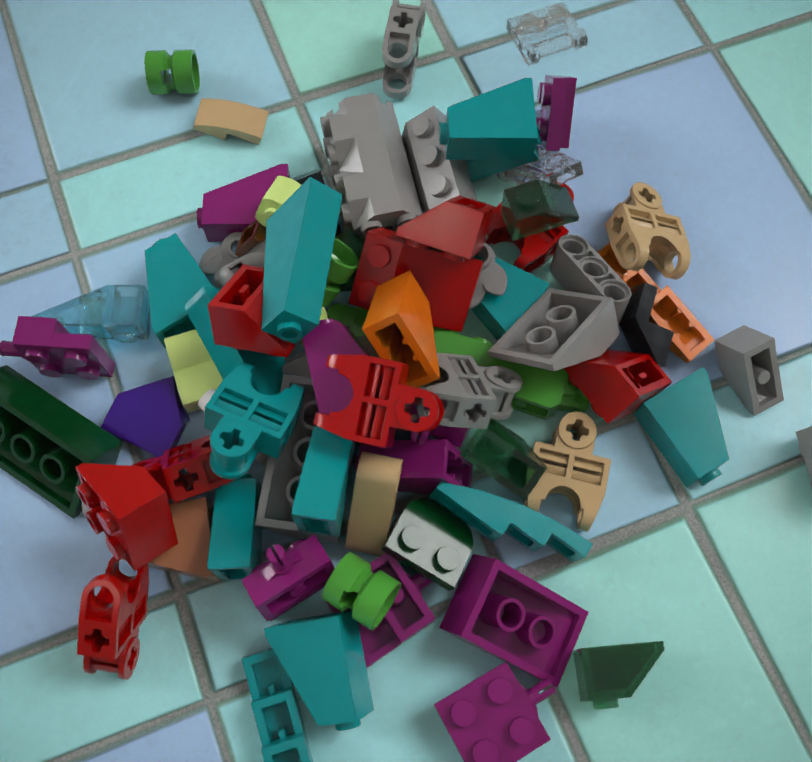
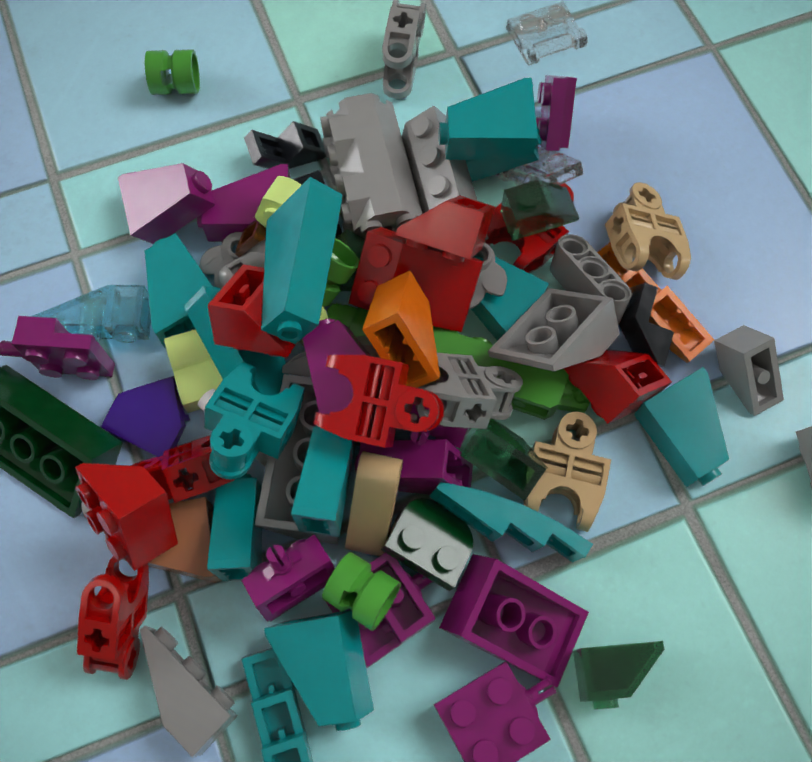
tan slope [193,98,269,145] -> none
none -> slope [118,163,216,244]
none -> light grey slope [140,625,237,757]
none -> black slope [244,121,326,169]

